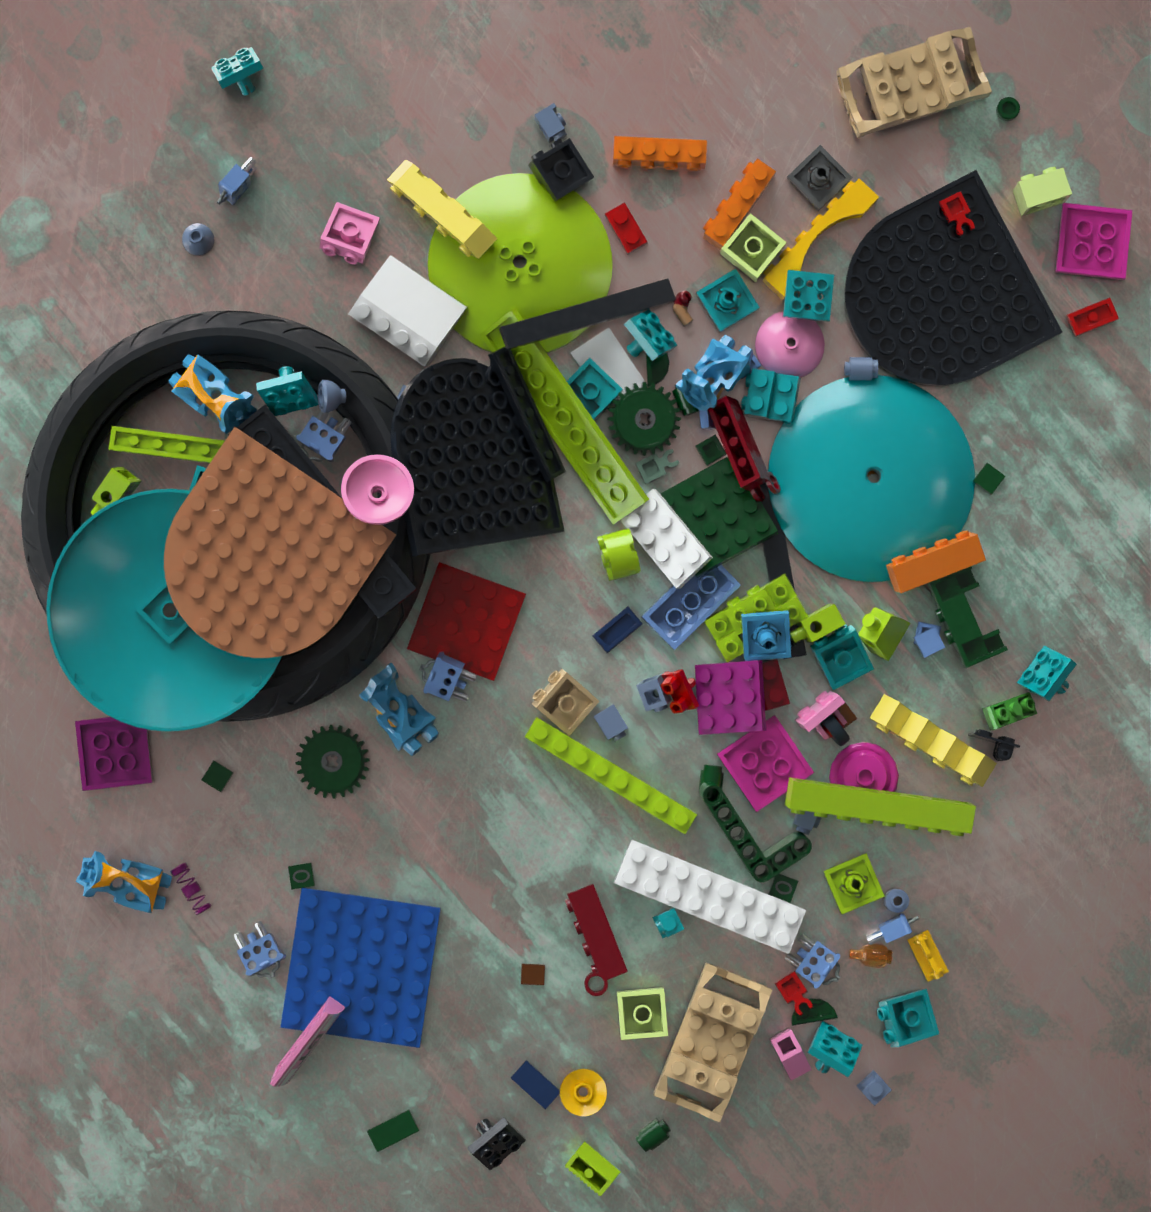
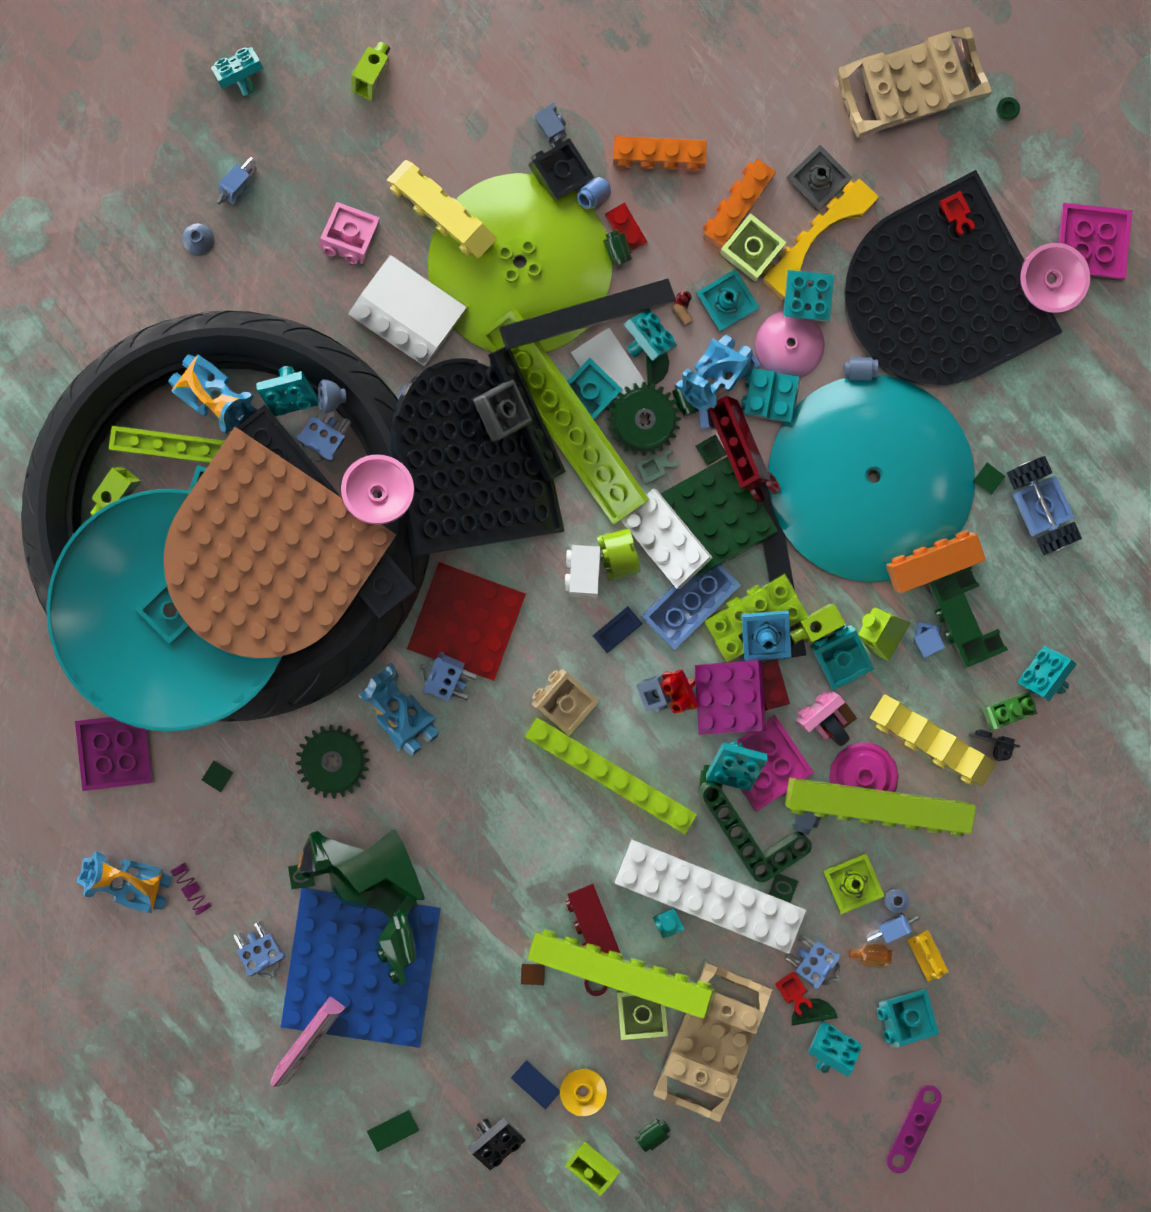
sand blue brick [594,704,628,742] -> none
bright pink slope [769,1028,812,1081] -> none
sand blue brick [856,1070,892,1106] -> none
yellowish green brick [1013,167,1072,217] -> none
red plate [1066,298,1119,337] -> none
none -> dark green piece [297,830,425,988]
none -> lime torso [351,42,391,101]
none -> dark grey brick [473,380,532,442]
none -> lime brick [527,929,717,1019]
none -> white brick [565,545,600,598]
none -> medium blue brick [577,177,611,209]
none -> dark green brick [603,230,632,266]
none -> teal plate [706,742,767,791]
none -> magenta plate [887,1085,942,1173]
none -> plate [1007,456,1082,555]
none -> bright pink dish [1020,243,1090,313]

